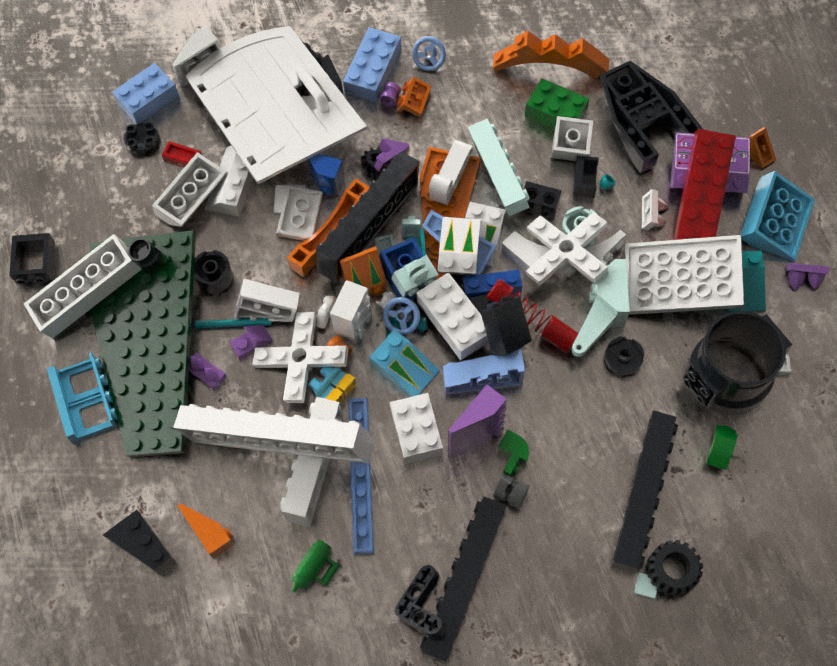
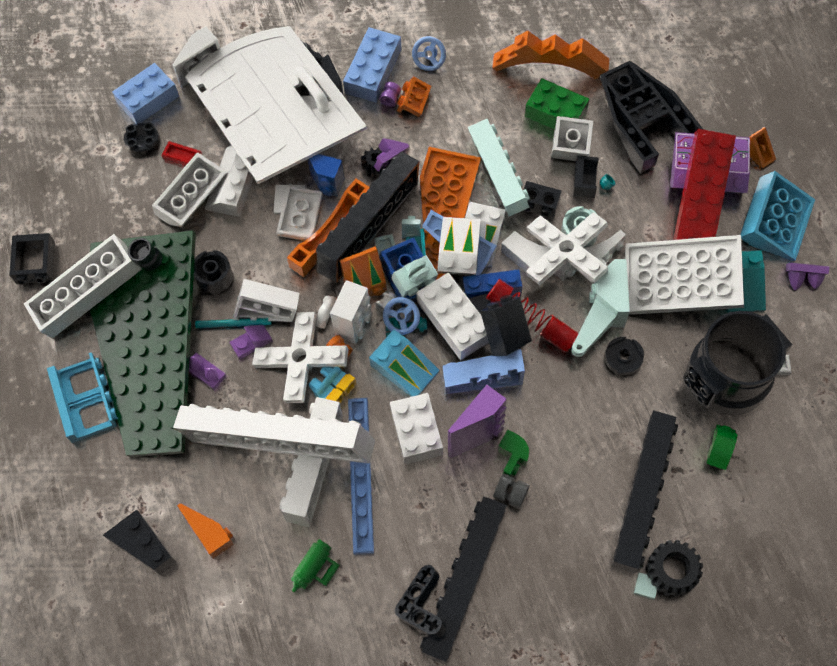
white beam [429,140,473,205] -> none
white tile [642,189,669,231] -> none

